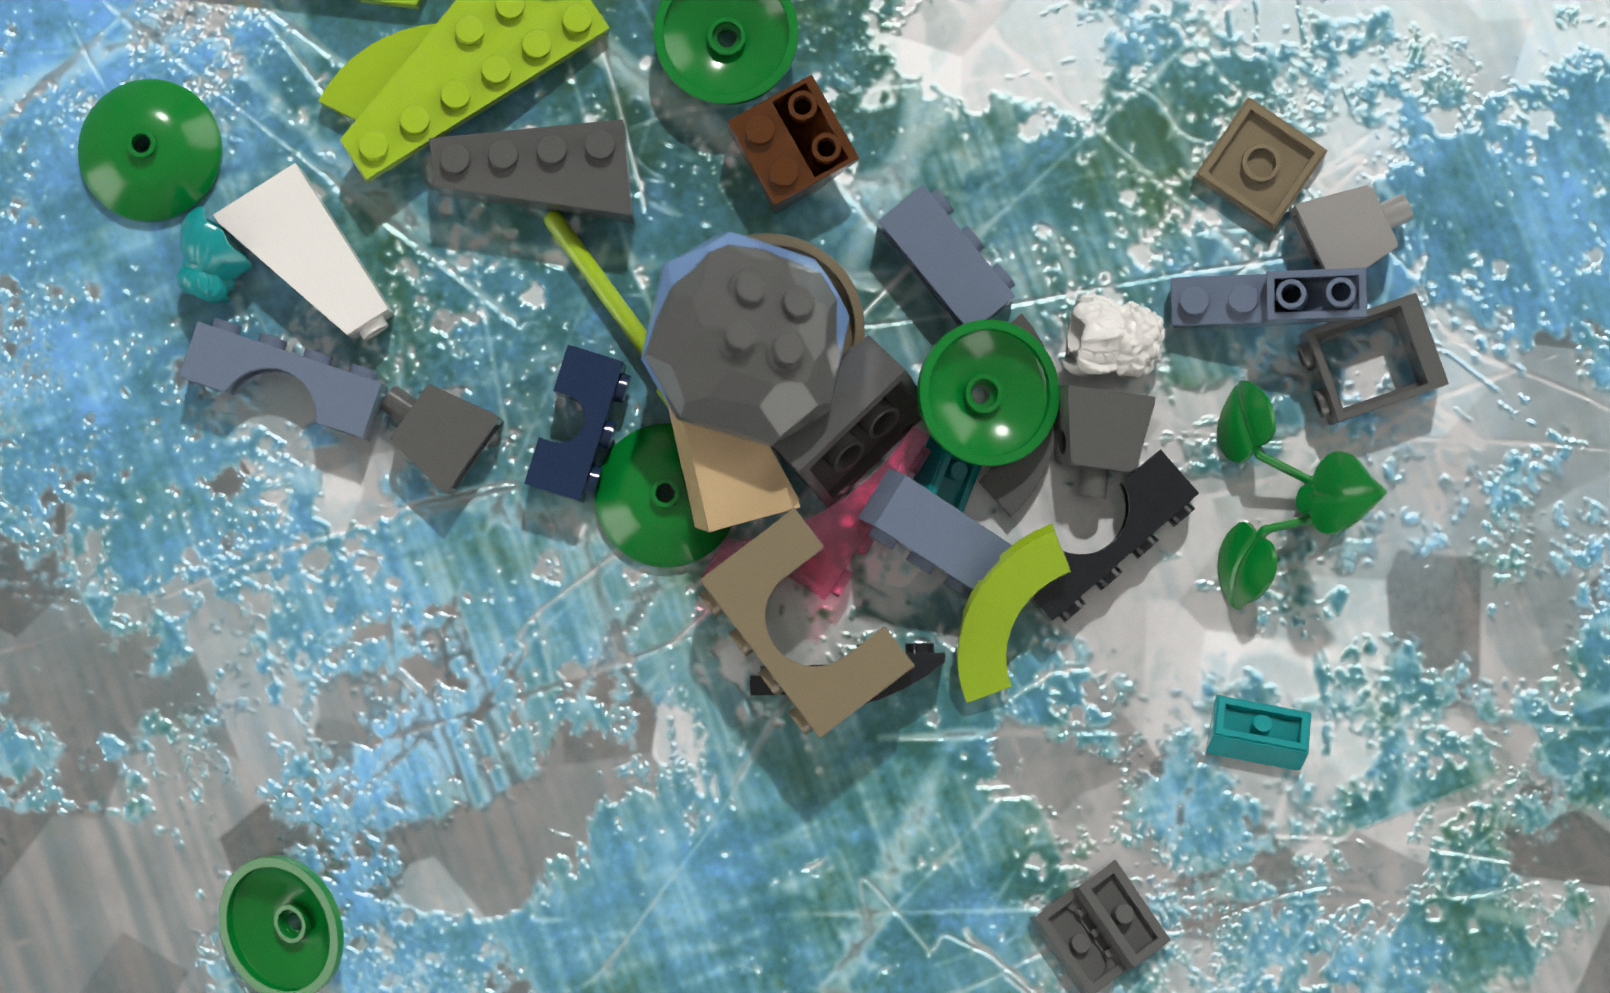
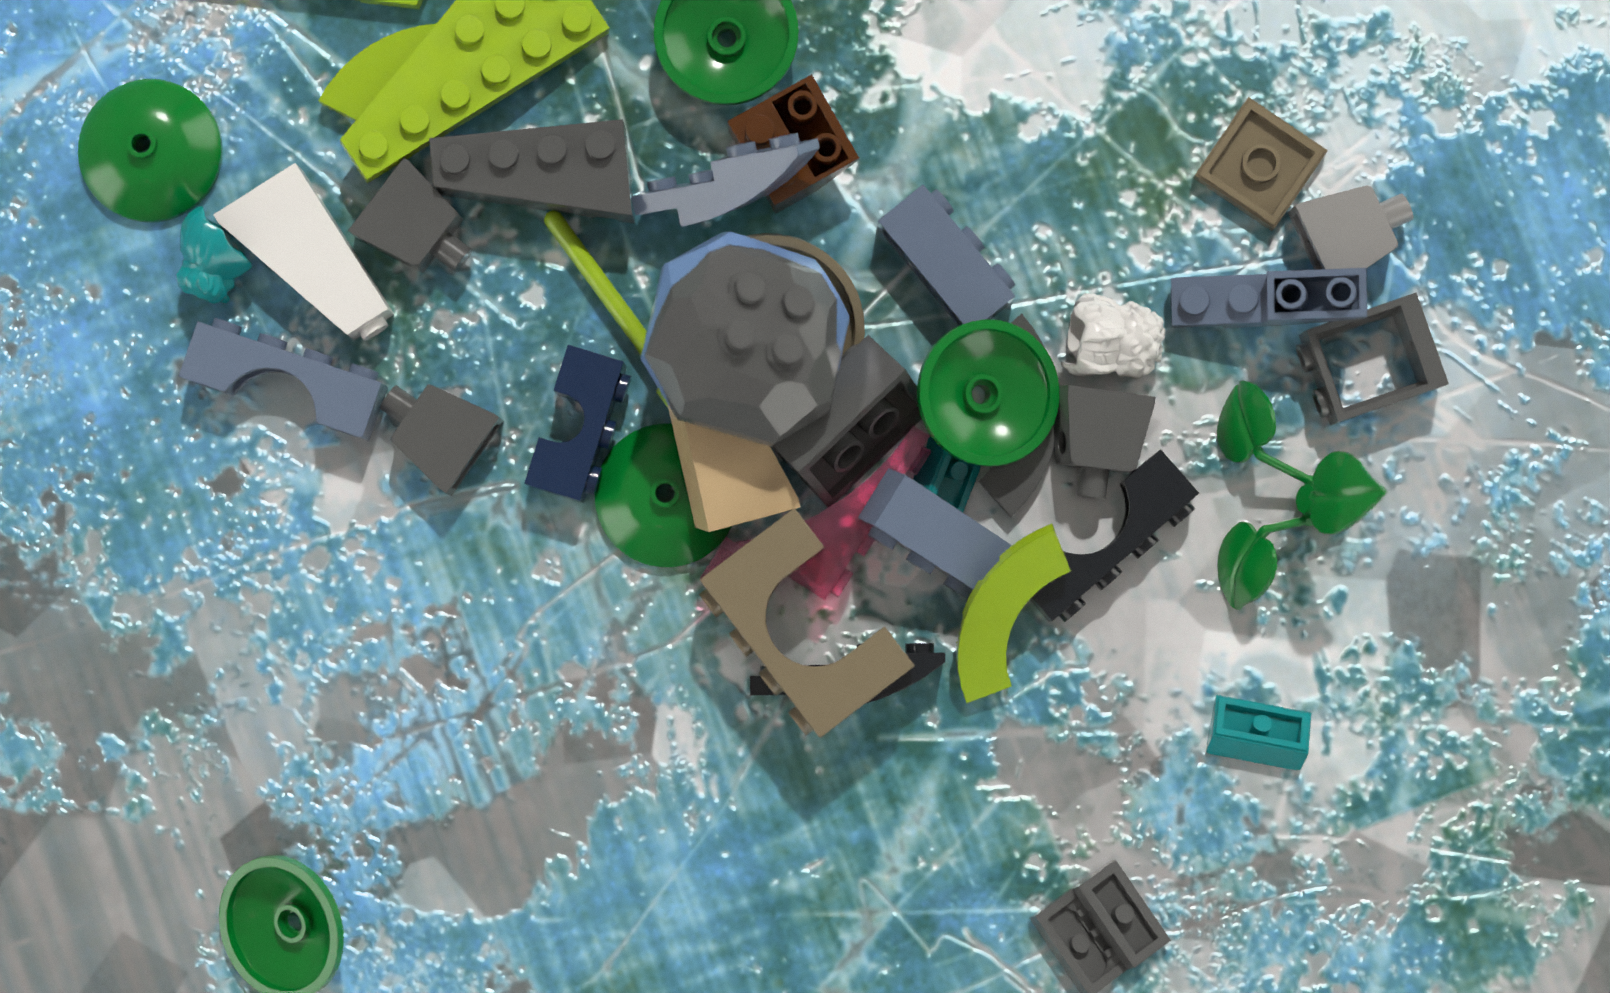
none -> dark grey torso [348,158,472,273]
none -> sand blue slope [631,133,820,227]

